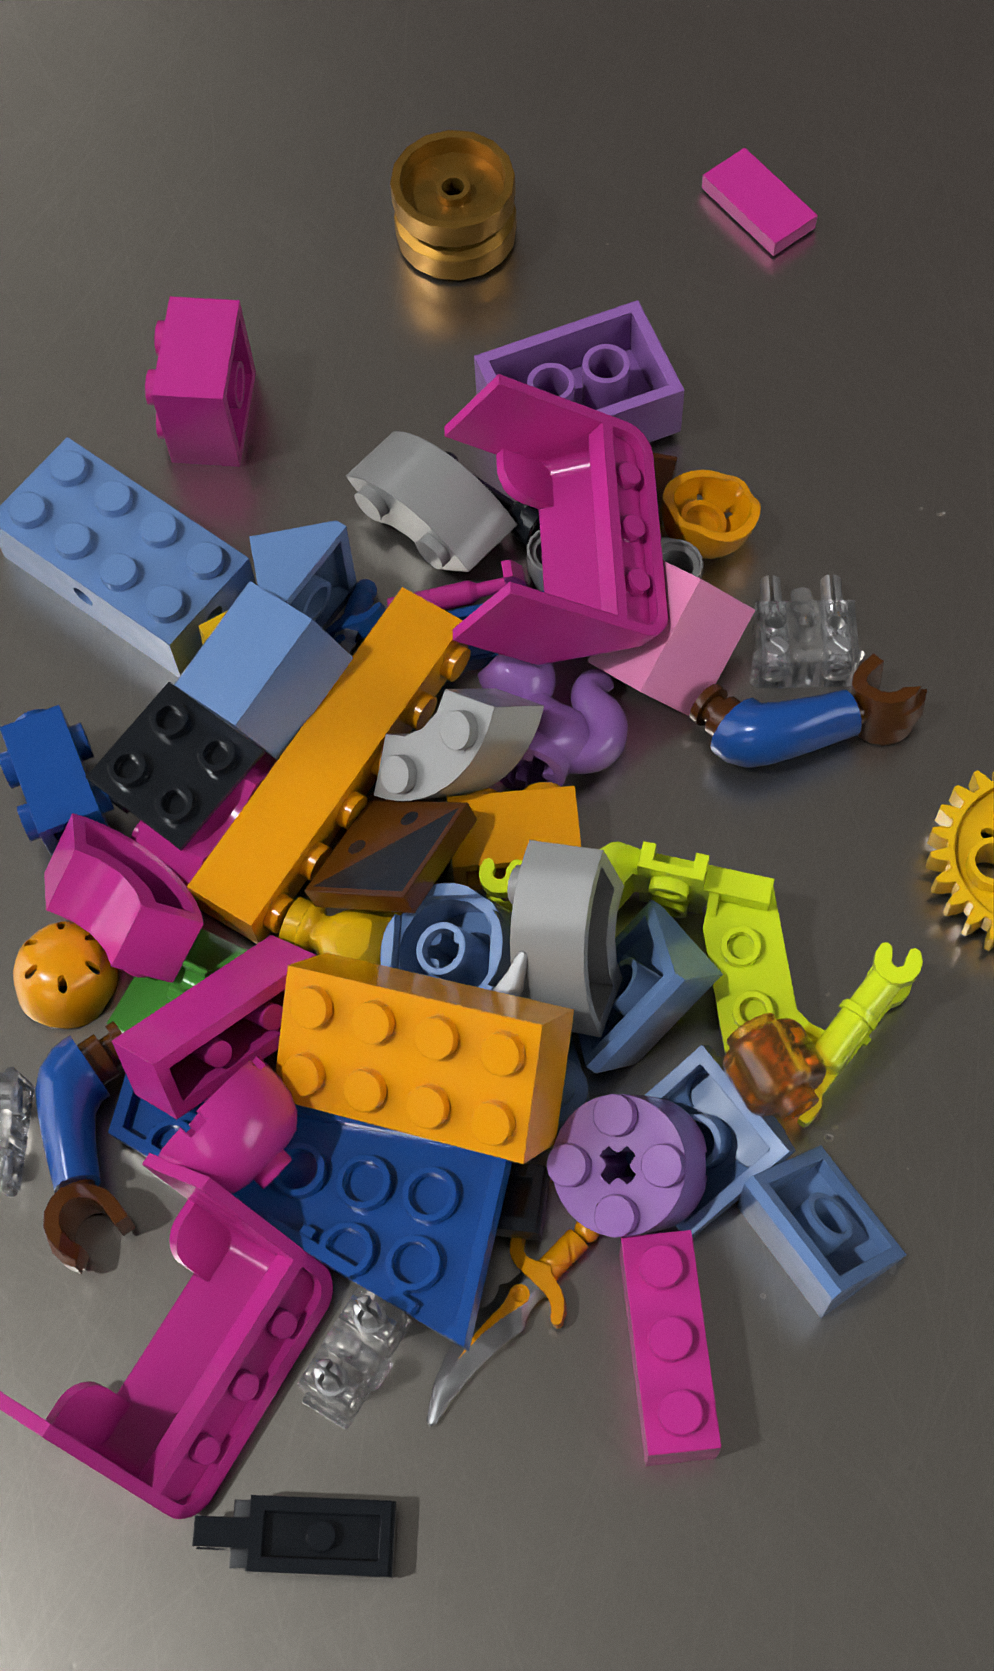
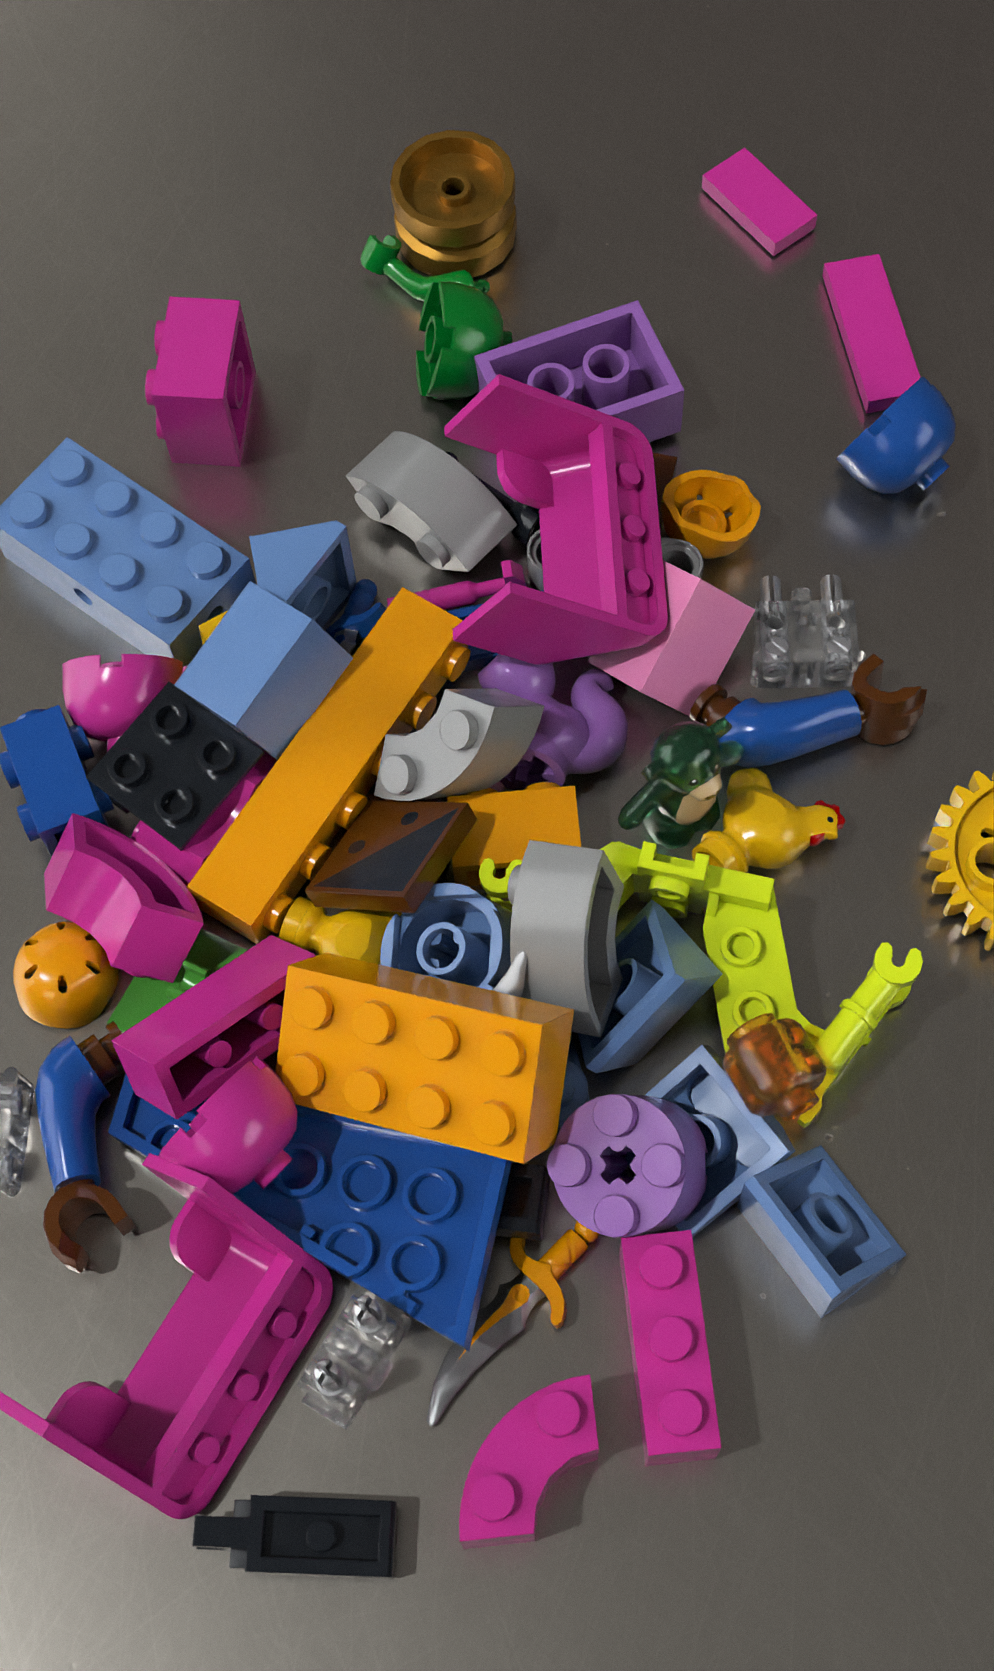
none -> dark pink cylinder [62,654,187,752]
none -> green piece [360,235,490,301]
none -> green cylinder [416,281,513,400]
none -> dark pink brick [459,1374,599,1549]
none -> clear green piece [618,717,744,850]
none -> yellow animal [692,768,845,873]
none -> dark pink tile [822,254,921,413]
none -> blue cylinder [836,376,956,494]

